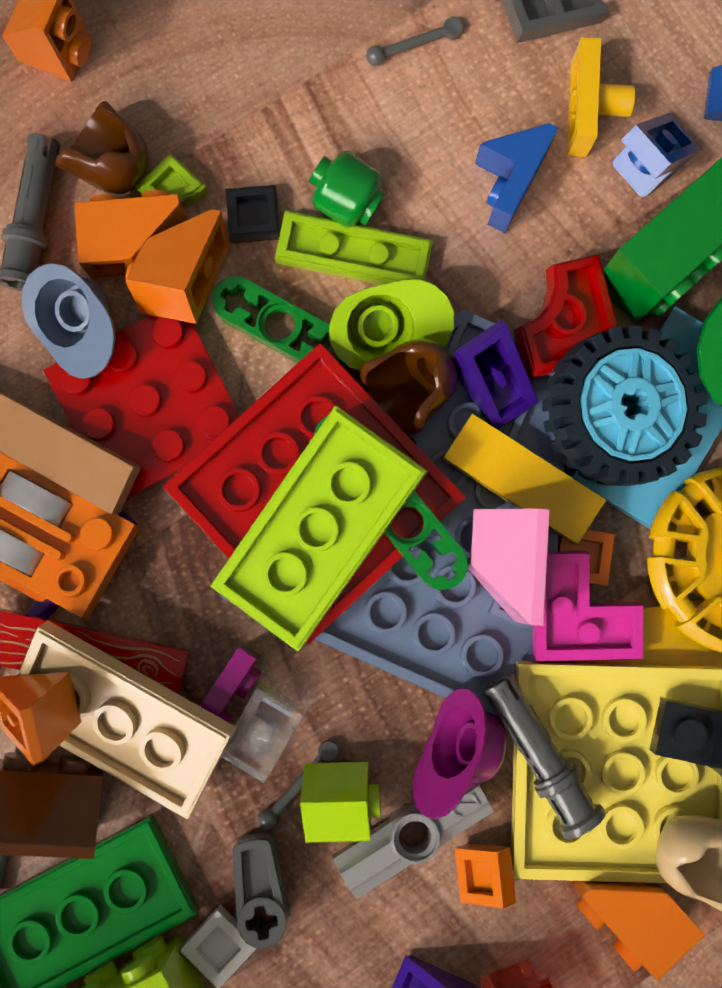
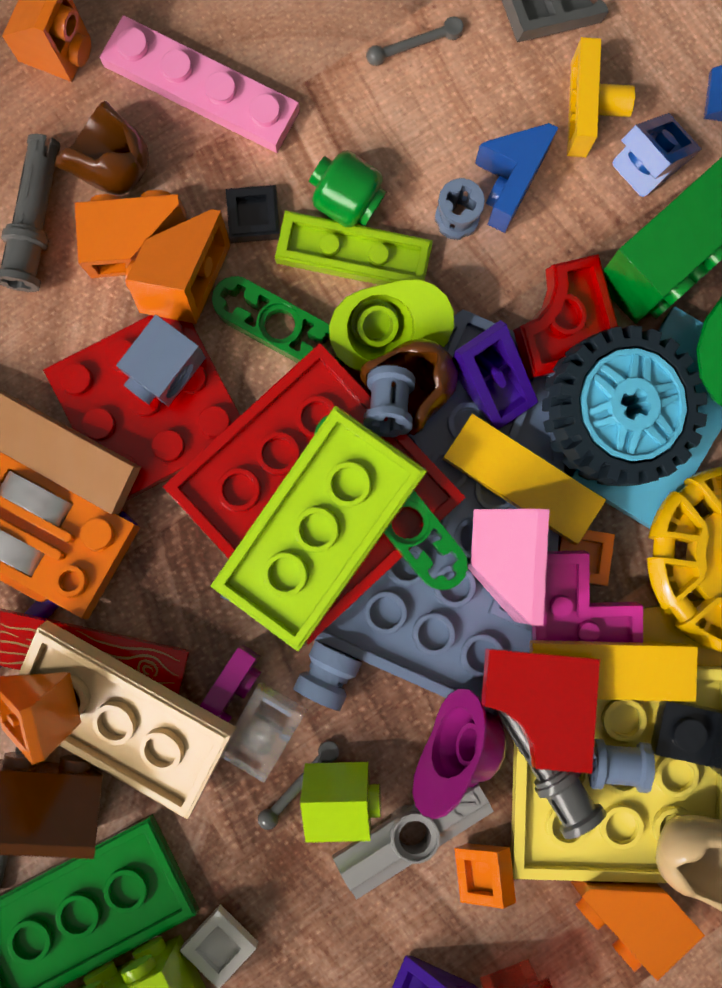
sand blue piece [21,263,116,379] -> none
lime tile [135,153,208,206] -> none
dark grey piece [232,831,290,949] -> none
none -> bright pink plate [100,15,300,153]
none -> sand blue brick [116,315,206,407]
none -> sand blue wheel [293,640,362,711]
none -> sand blue bush [363,365,415,437]
none -> sand blue bush [435,178,485,240]
none -> red tile [481,648,600,774]
none -> yellow tile [529,640,698,702]
none -> sand blue bush [588,738,655,793]

